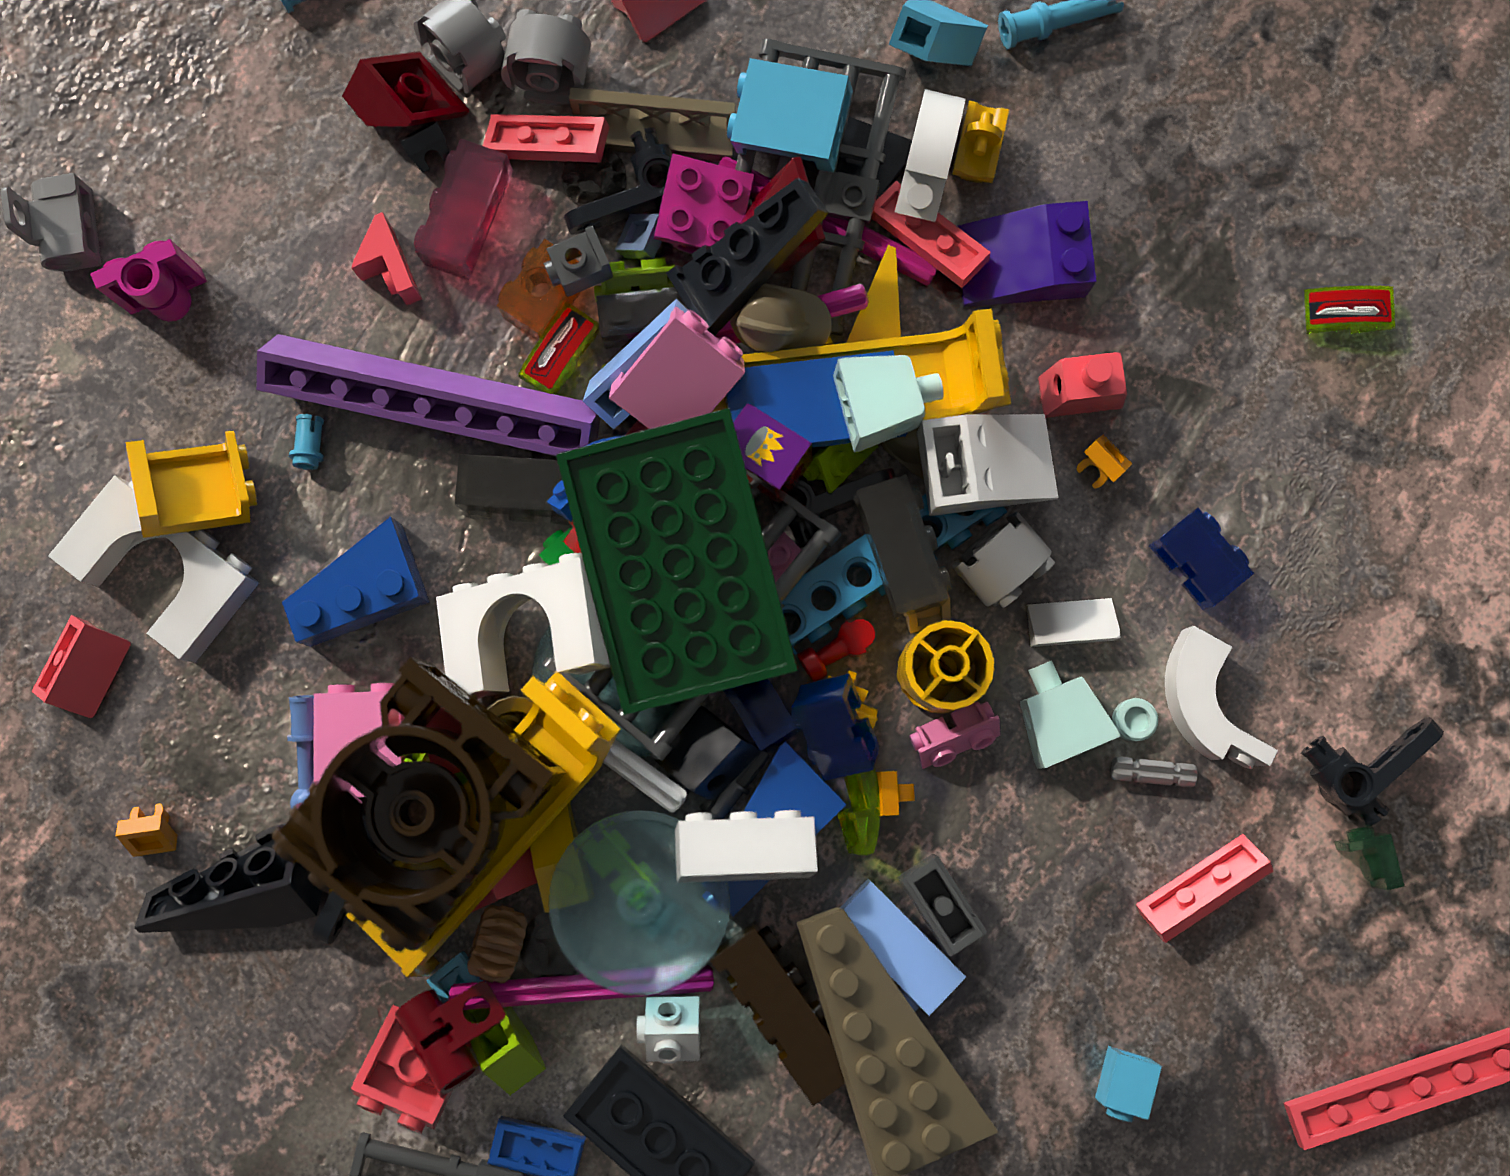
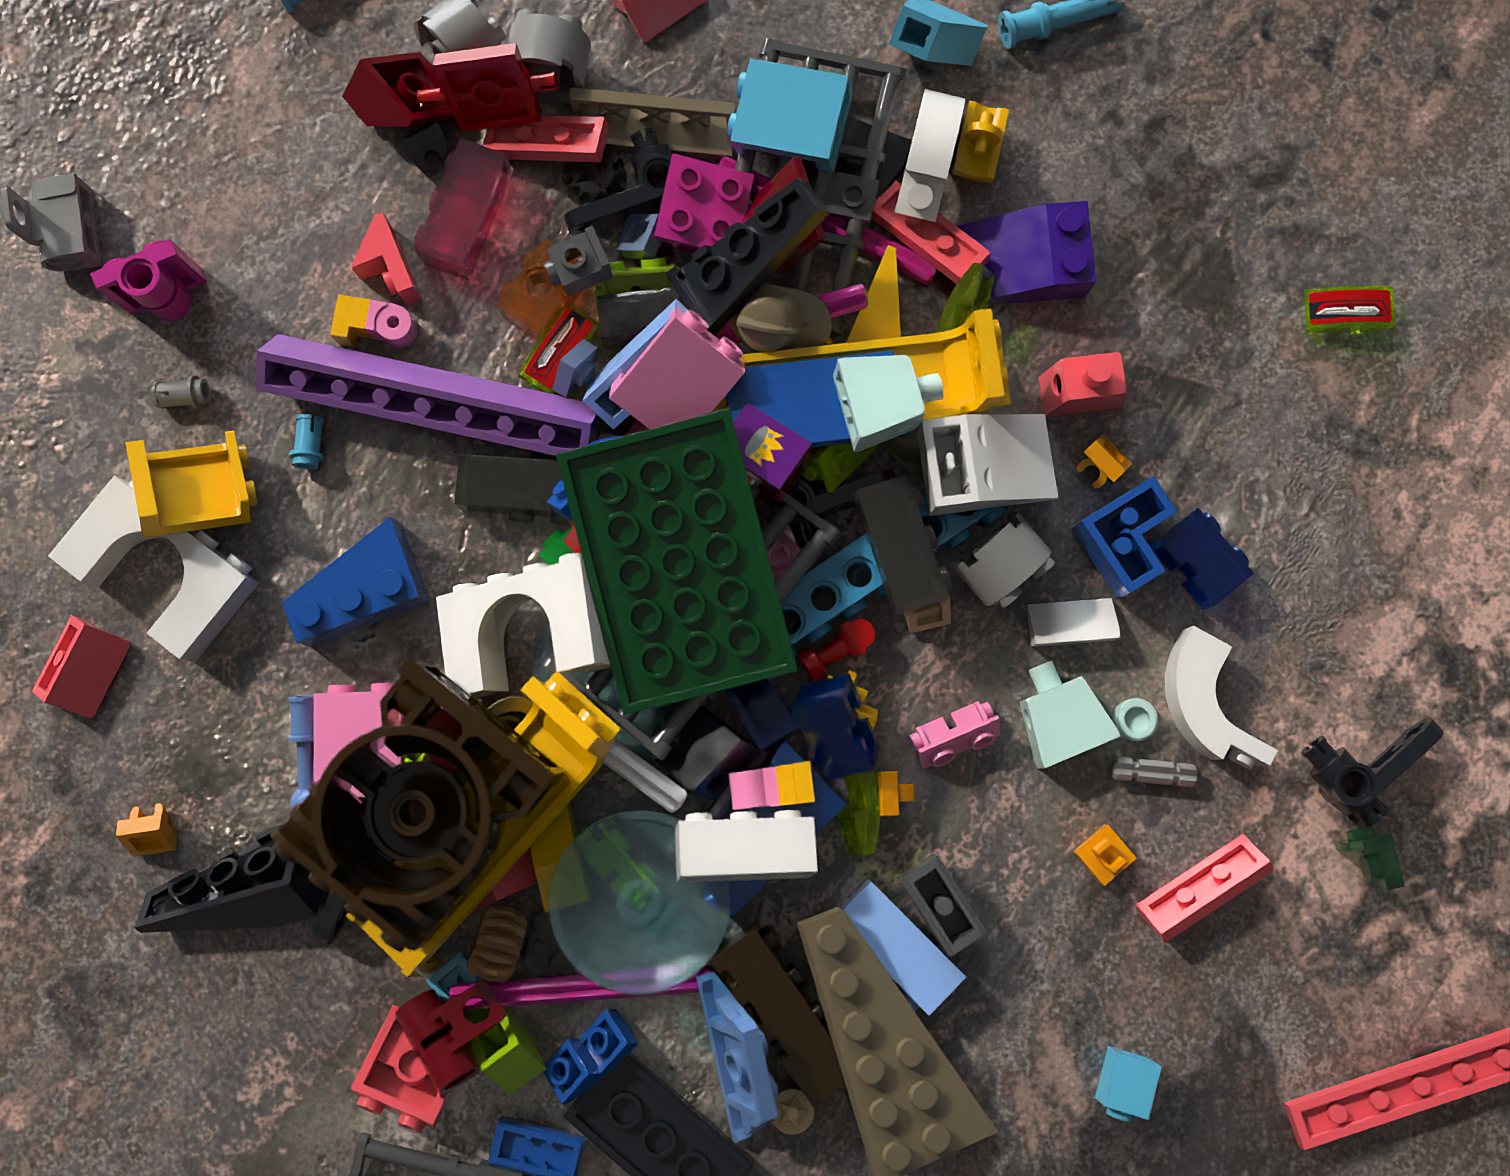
white brick [637,995,701,1064] -> none
yellow cylinder [896,620,994,714] -> none
none -> light grey pin [151,375,211,409]
none -> leg [330,294,417,349]
none -> red plate [417,43,559,132]
none -> blue slope [543,1009,638,1104]
none -> sand blue plate [552,339,597,398]
none -> medium blue wing [696,972,778,1143]
none -> leg [729,761,815,810]
none -> tan tile [772,1086,814,1135]
none -> clear neon green slope [936,263,995,333]
none -> blue brick [1071,476,1178,600]
none -> light orange tile [1073,824,1137,886]

